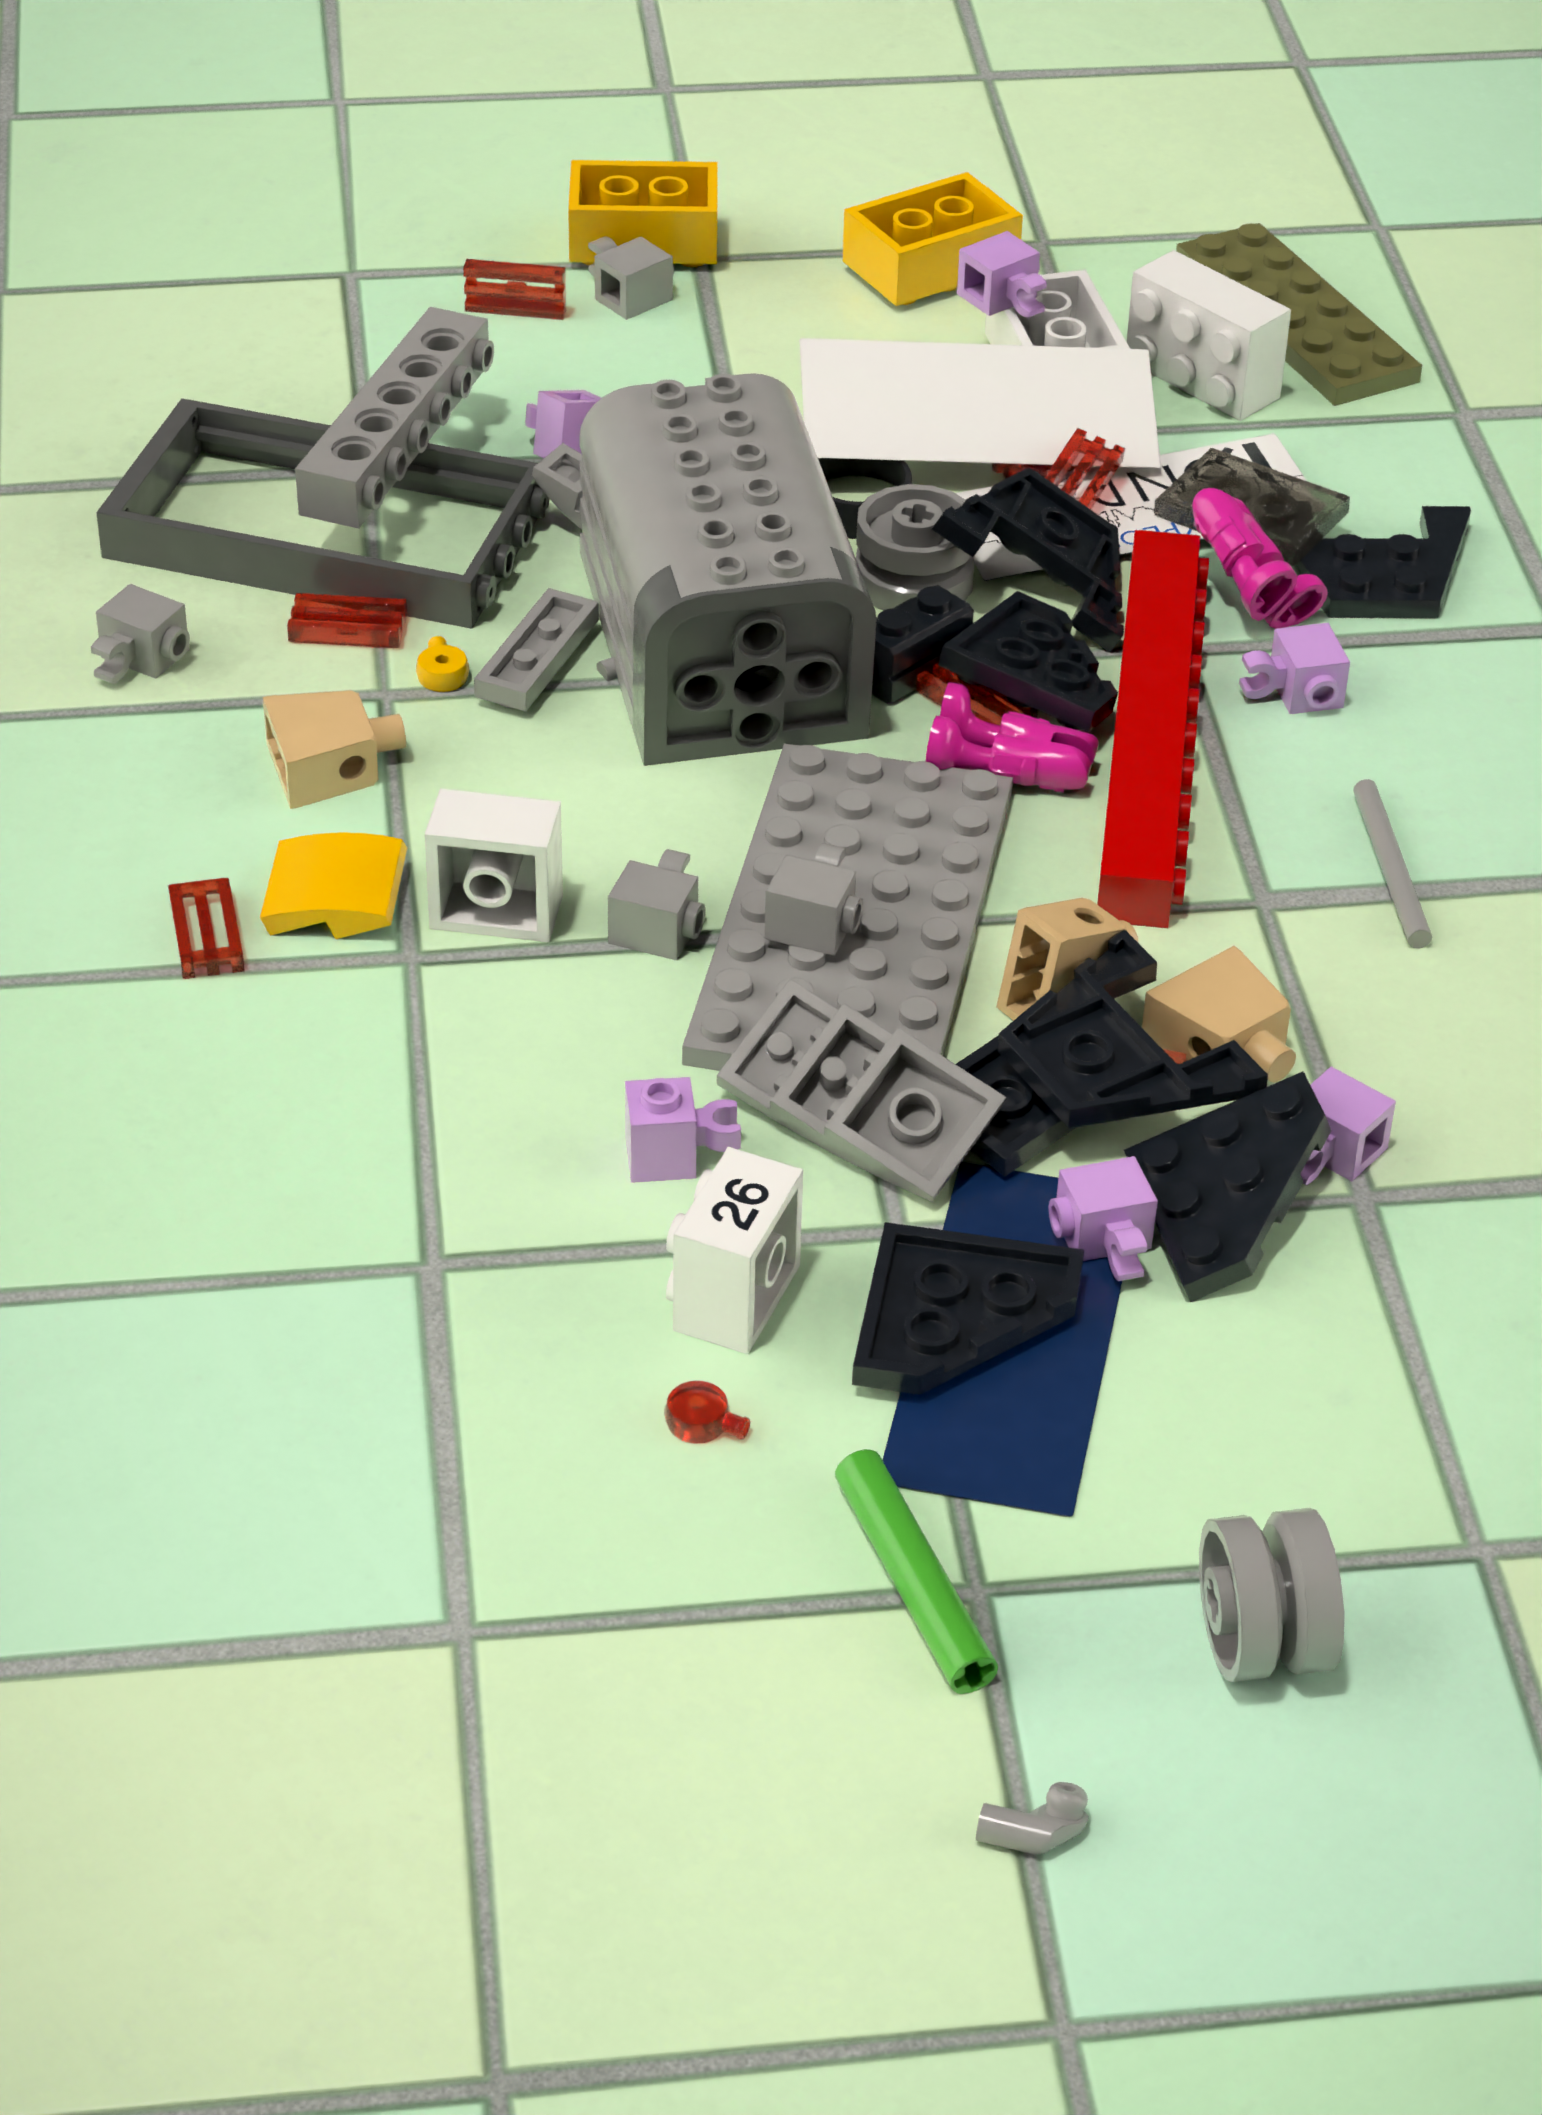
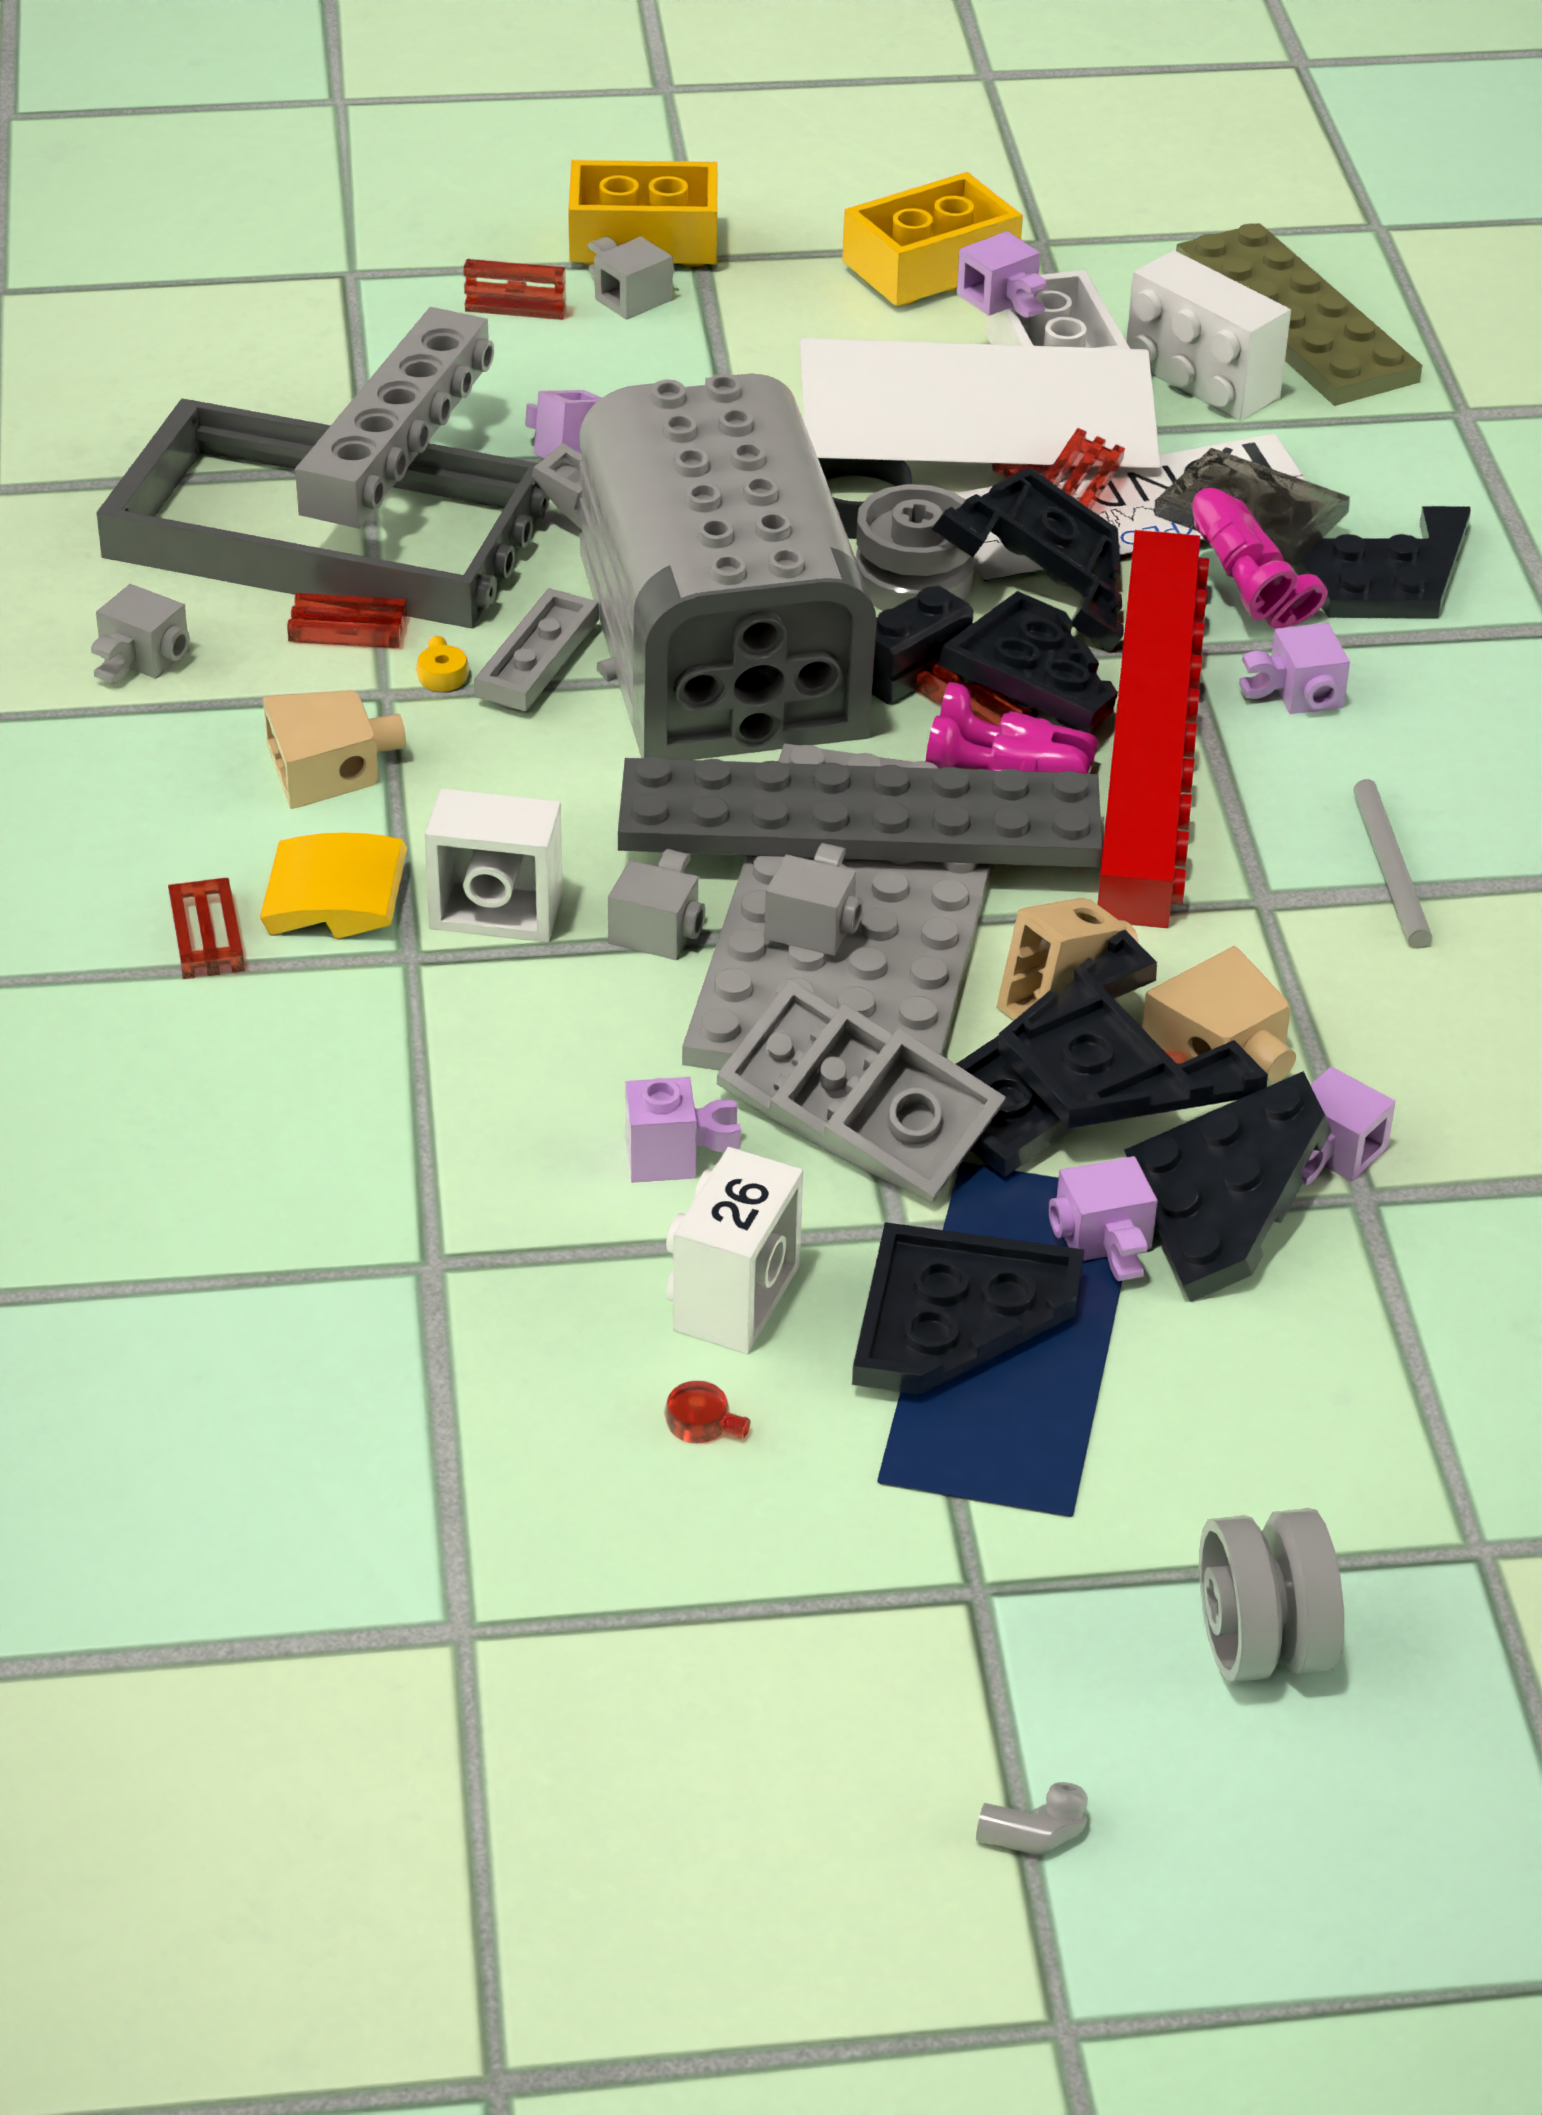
bright green piece [835,1449,998,1694] -> none
none -> dark grey plate [618,757,1102,868]

